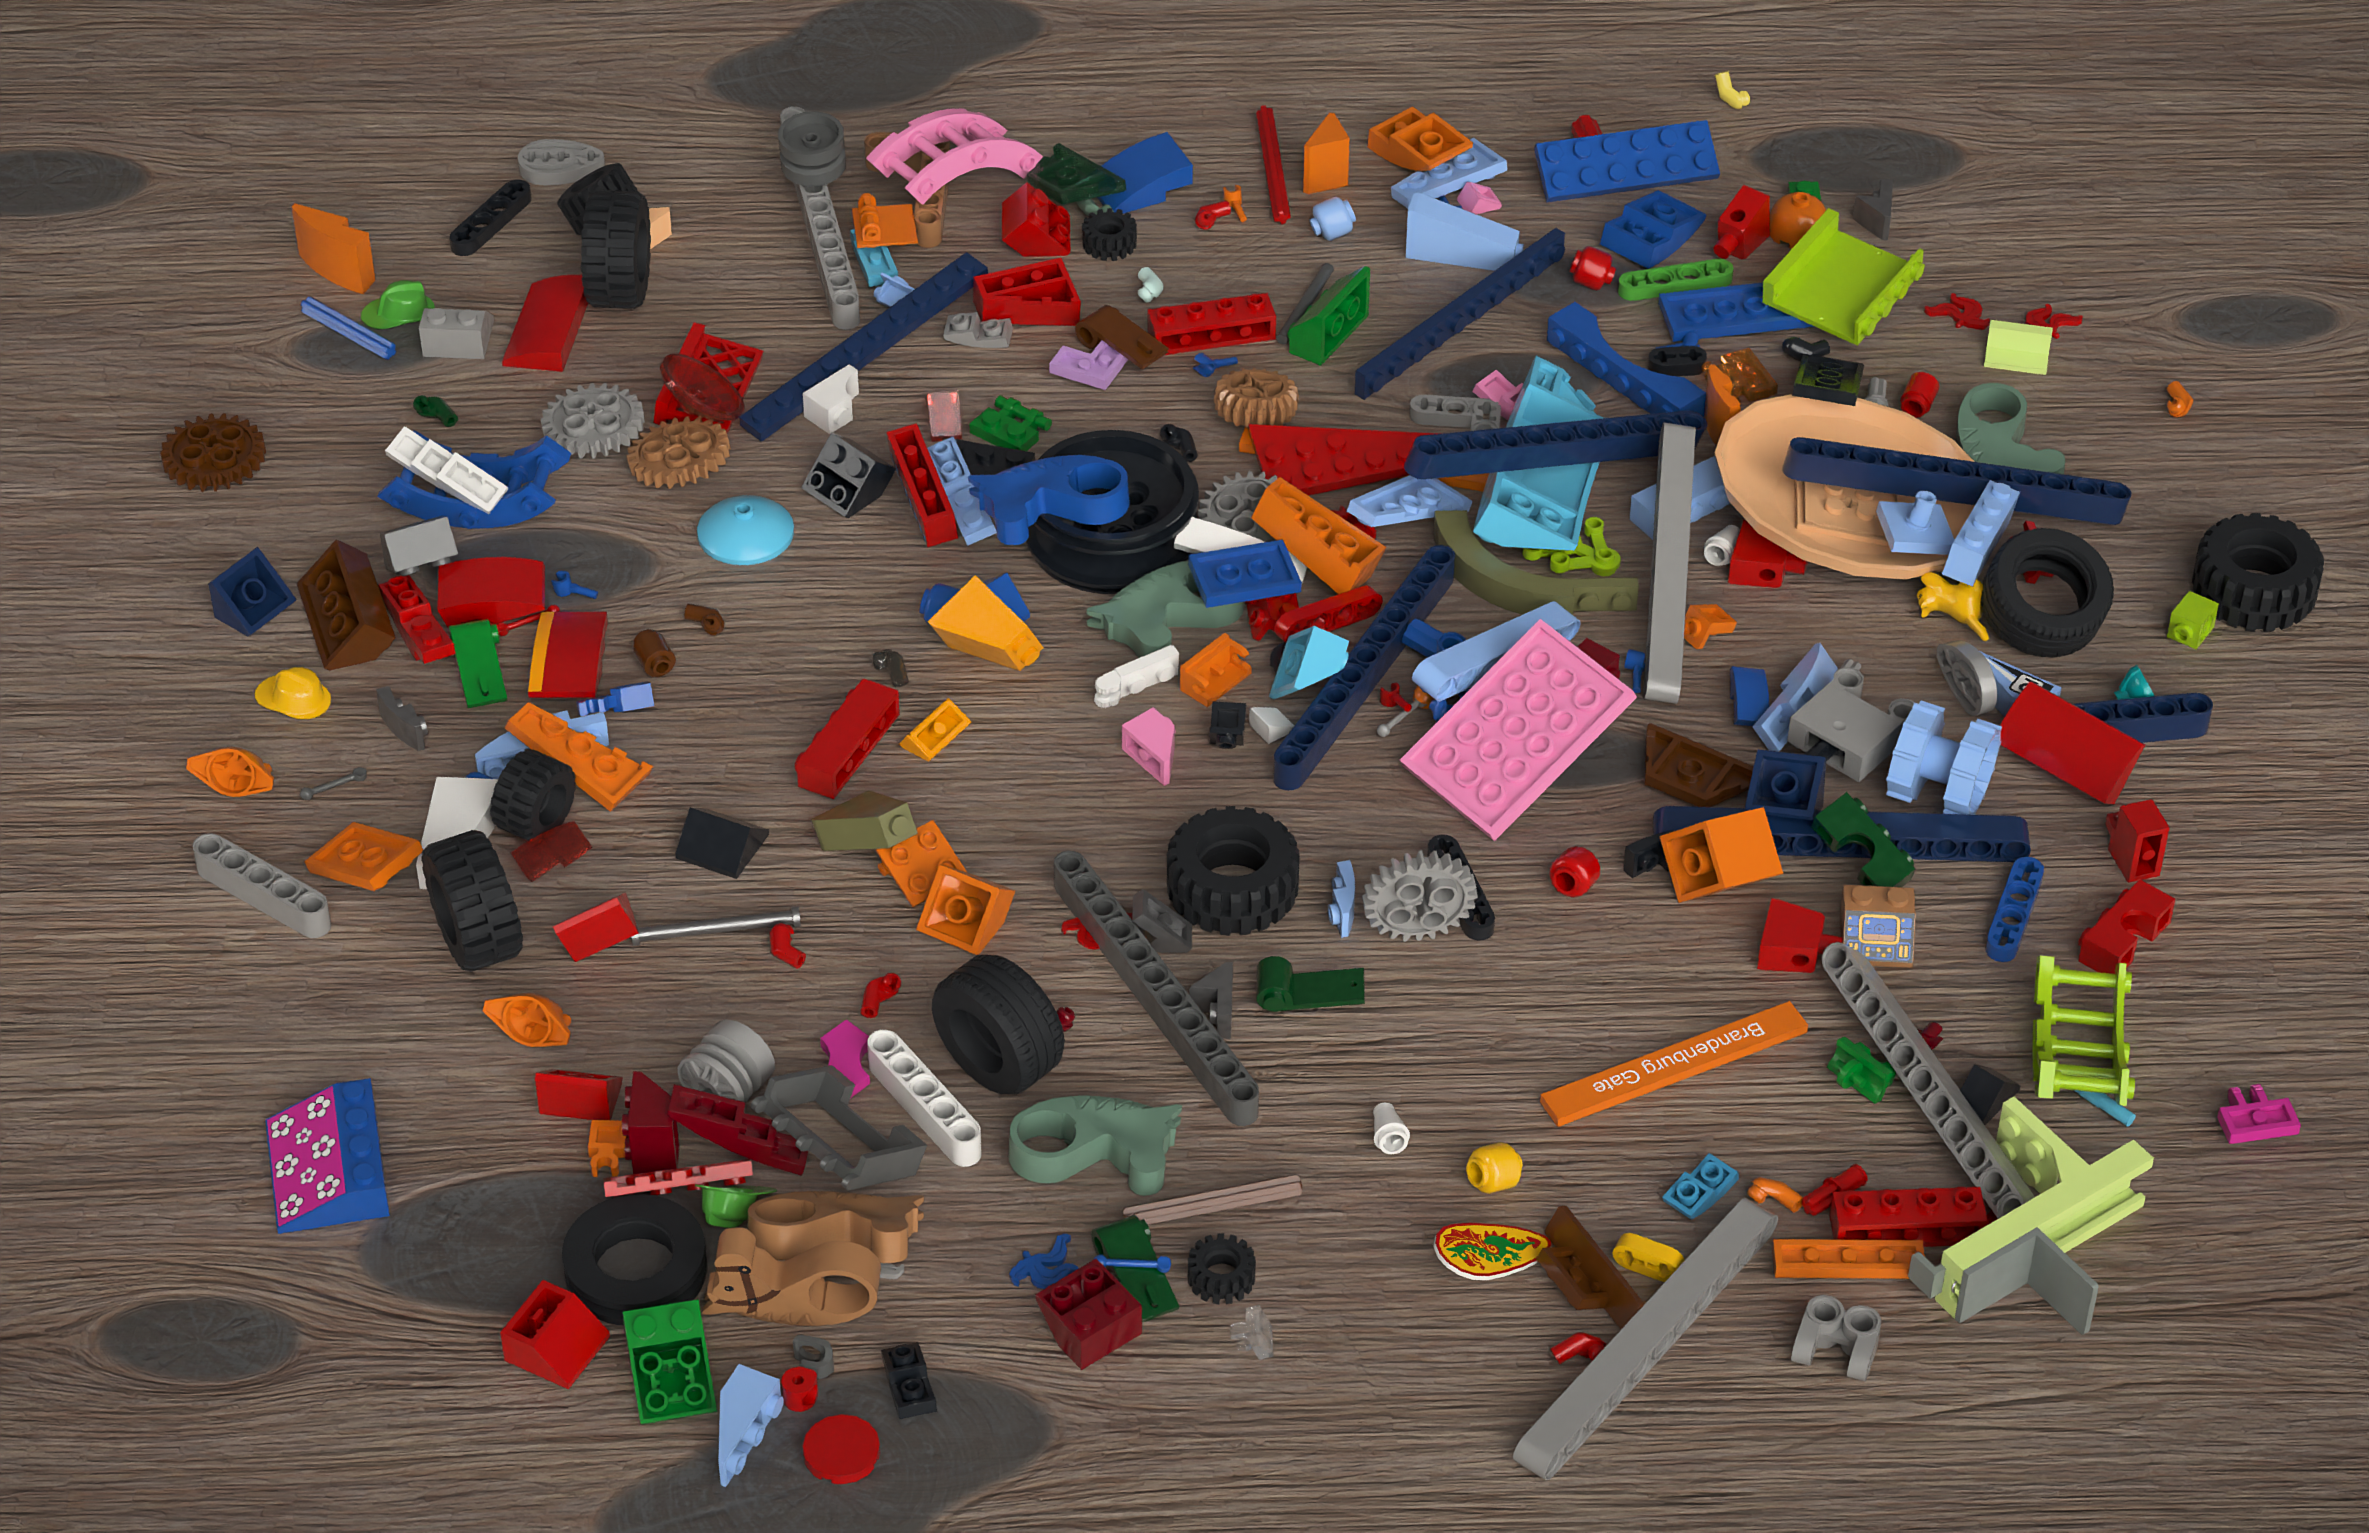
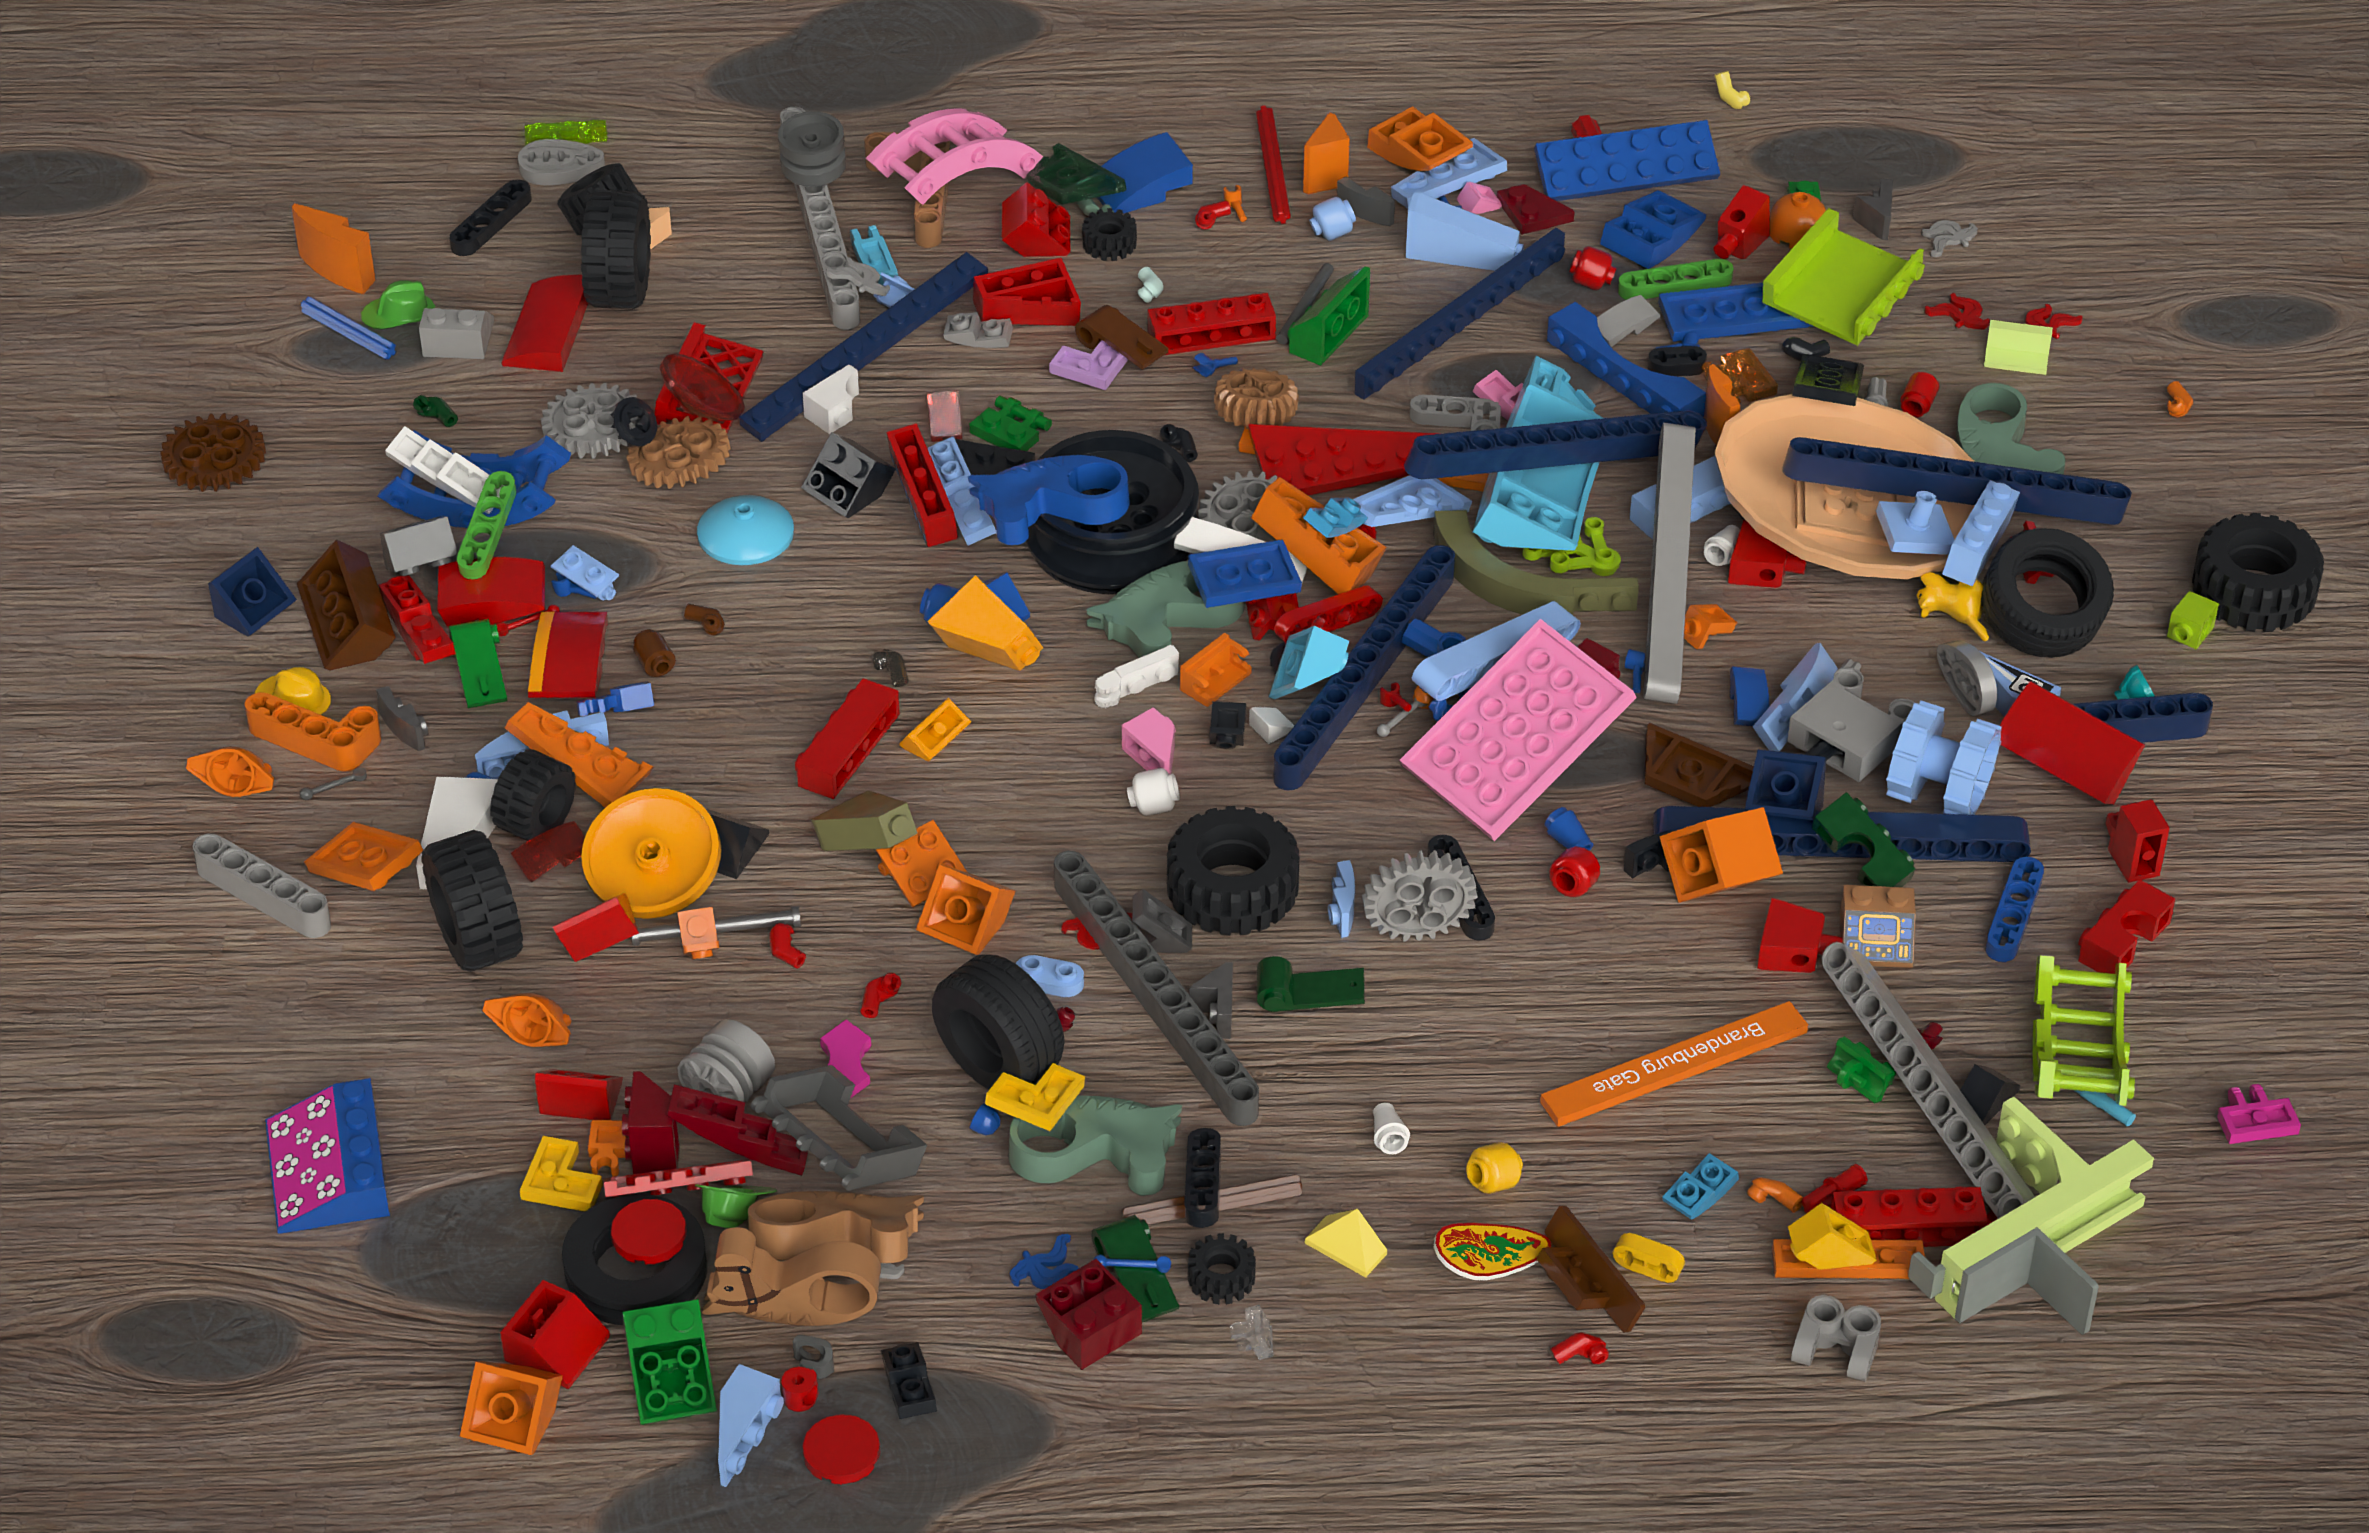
orange hinge [852,193,918,248] -> none
white beam [868,1030,981,1167] -> none
light grey beam [1513,1198,1778,1480] -> none
none -> orange beam [245,692,381,772]
none -> bright green beam [457,471,517,579]
none -> orange slope [459,1361,563,1455]
none -> yellow plate [520,1136,603,1212]
none -> clear neon green hinge [525,120,607,145]
none -> light blue hinge [551,545,619,601]
none -> light orange dish [581,788,721,919]
none -> black gear [610,397,657,448]
none -> red tile [611,1199,687,1264]
none -> orange bracket [677,907,720,960]
none -> light grey piece [825,257,890,296]
none -> blue hinge [970,1103,1001,1136]
none -> yellow plate [985,1063,1085,1131]
none -> light blue plate [1016,955,1084,997]
none -> white head [1127,768,1180,816]
none -> black beam [1184,1128,1222,1228]
none -> dark azure slope [1303,497,1368,538]
none -> light yellow slope [1305,1209,1387,1278]
none -> dark grey slope [1337,176,1395,226]
none -> dark red wing [1497,184,1575,235]
none -> blue cone [1545,807,1593,851]
none -> light grey slope [1597,295,1660,347]
none -> yellow slope [1788,1203,1877,1270]
none -> light grey piece [1921,220,1978,257]

